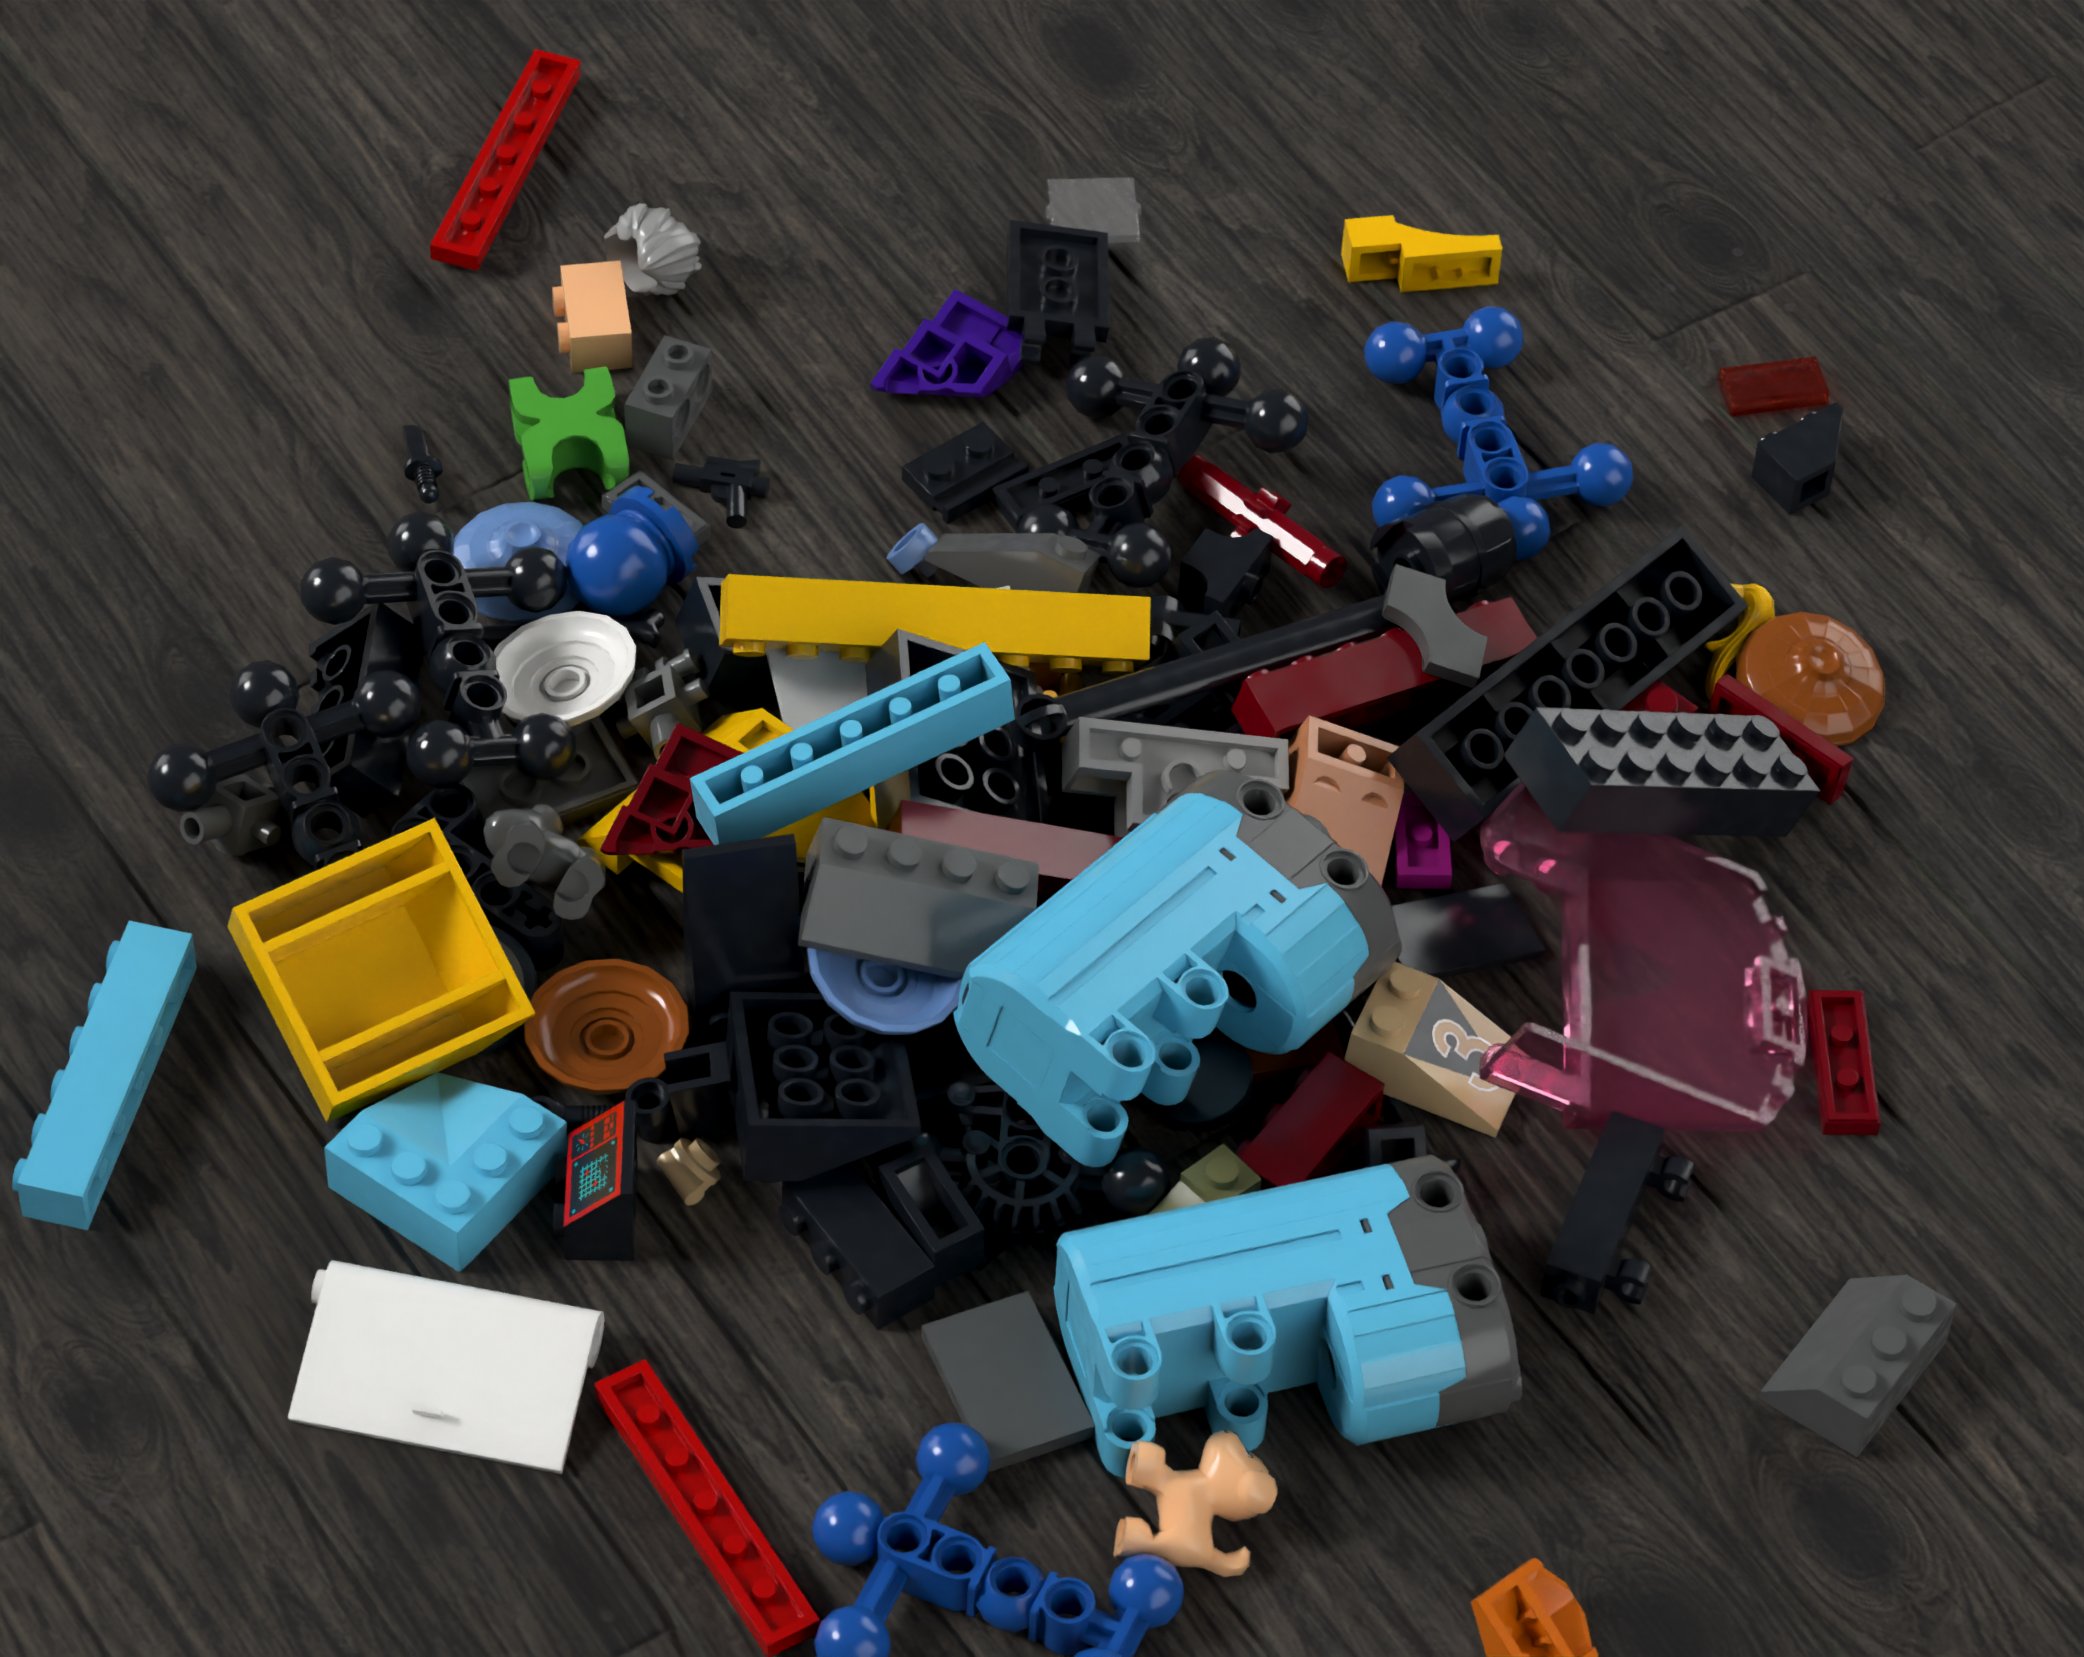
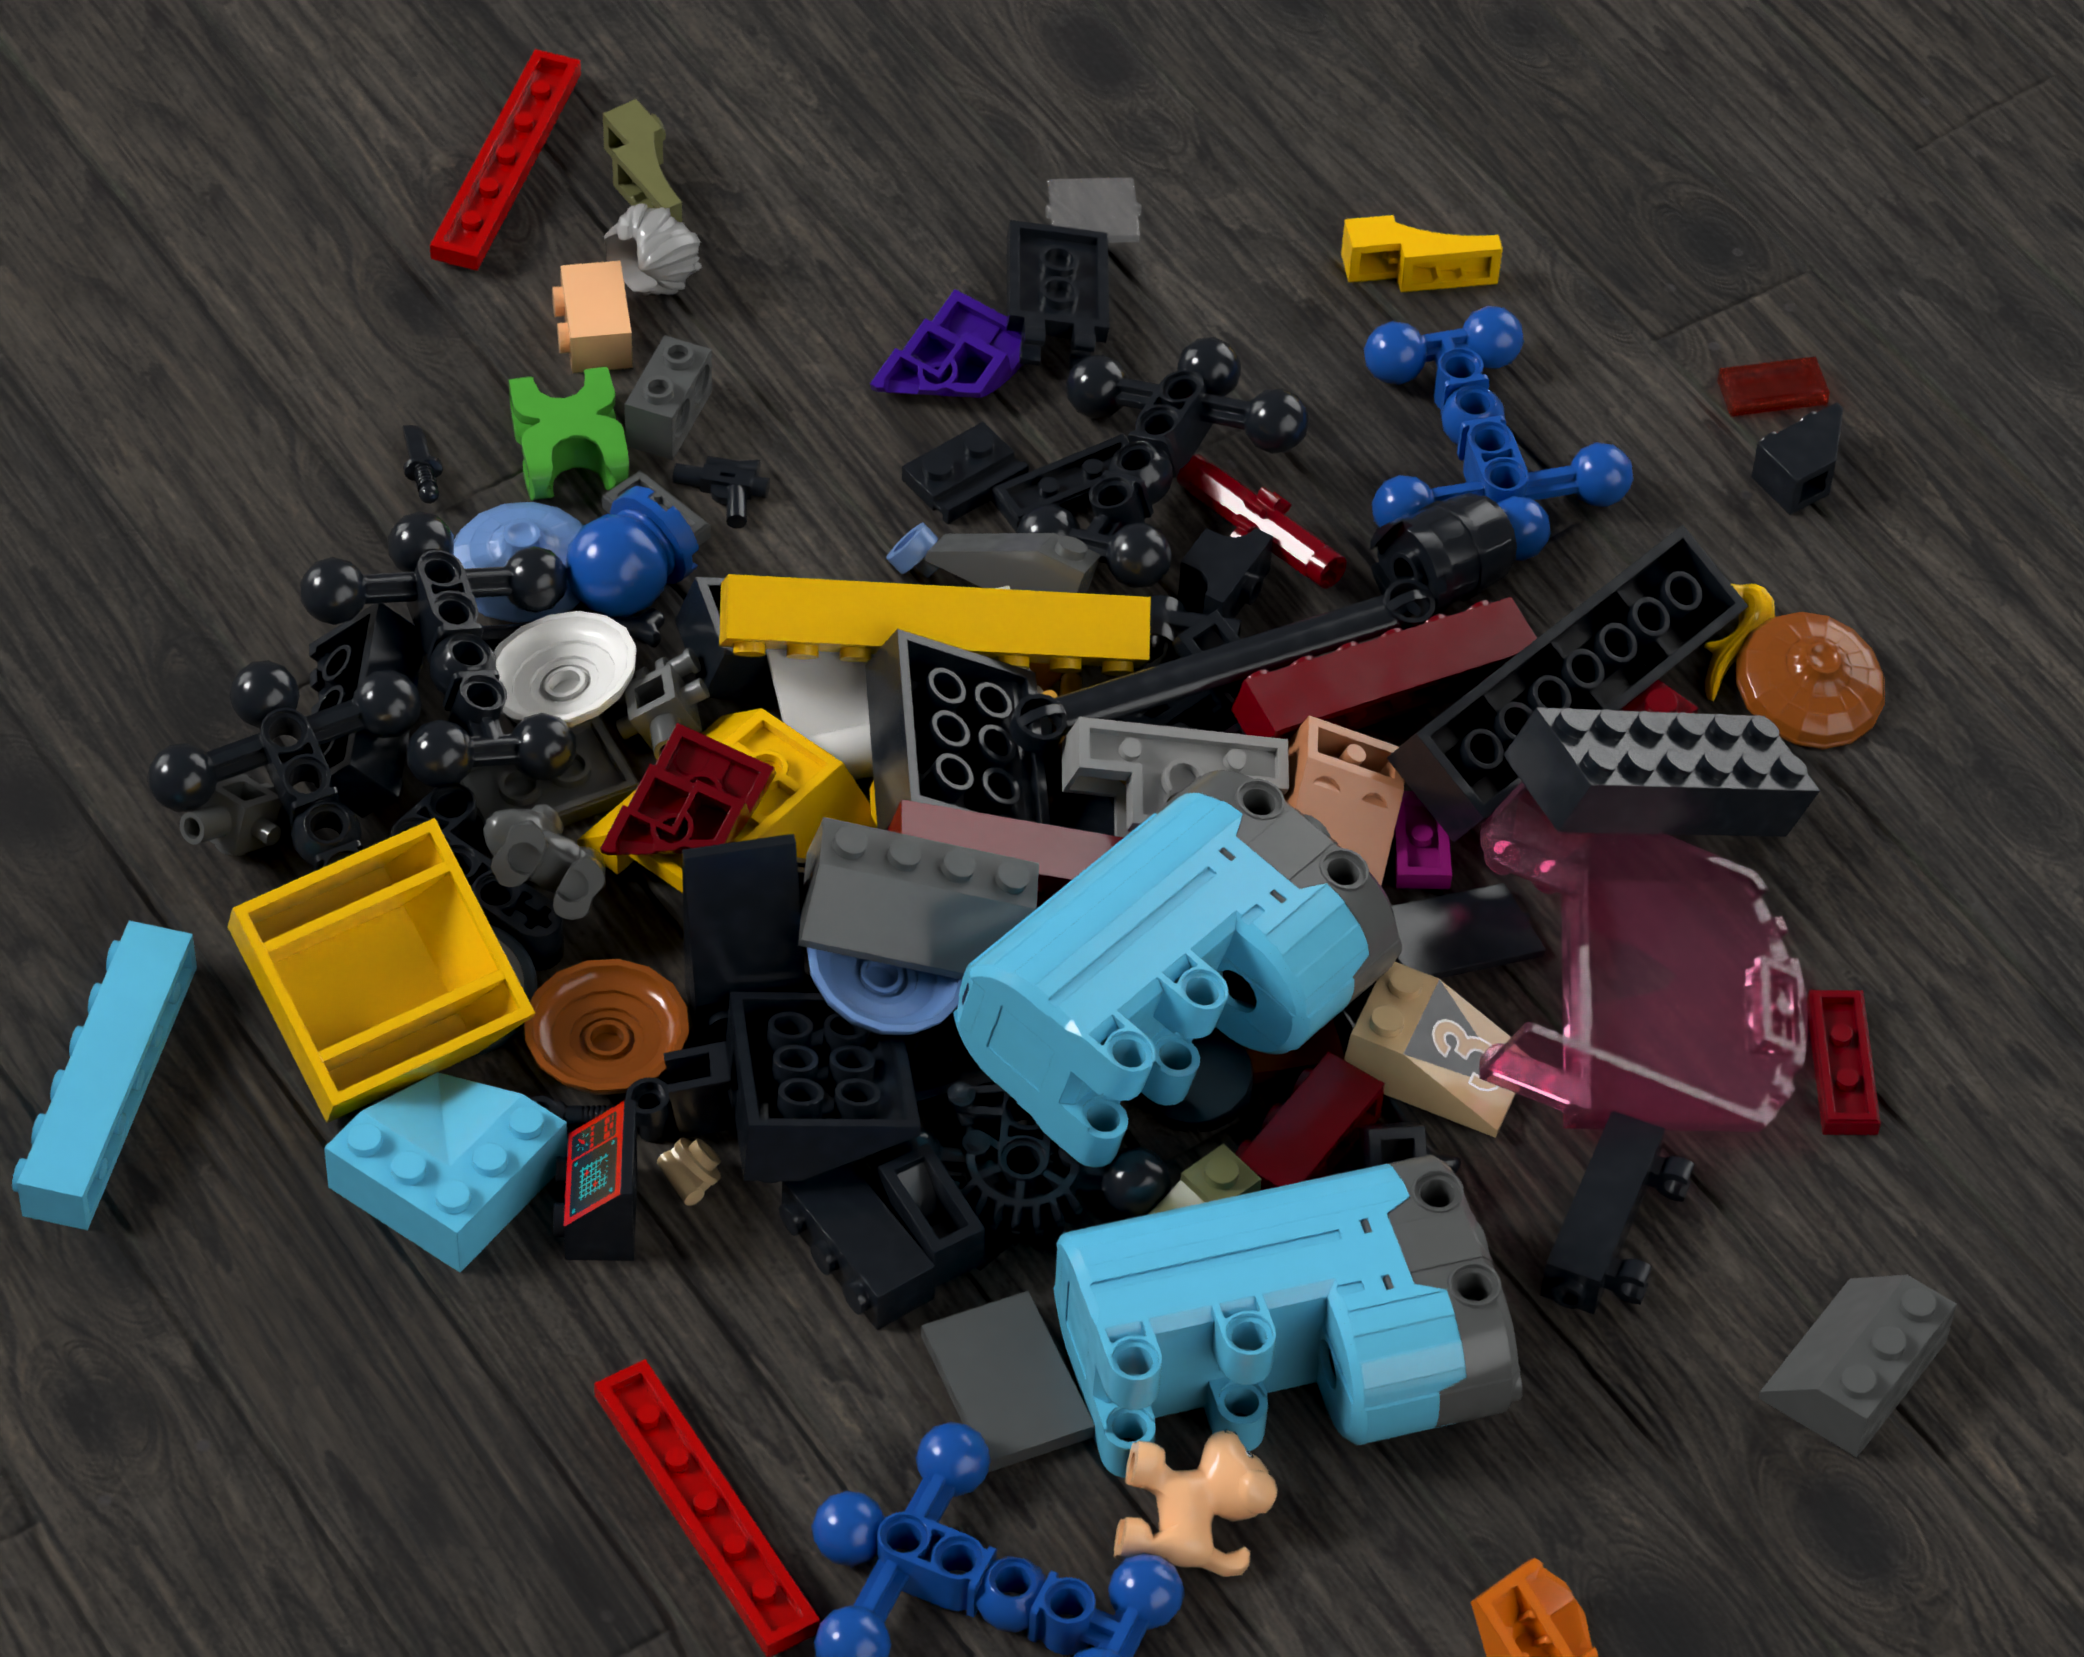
white door [288,1260,604,1474] -> none
medium azure brick [690,642,1015,845] -> none
dark grey tile [1382,564,1488,688] -> none
dark red tile [1707,674,1854,805] -> none
none -> olive slope [603,99,682,222]

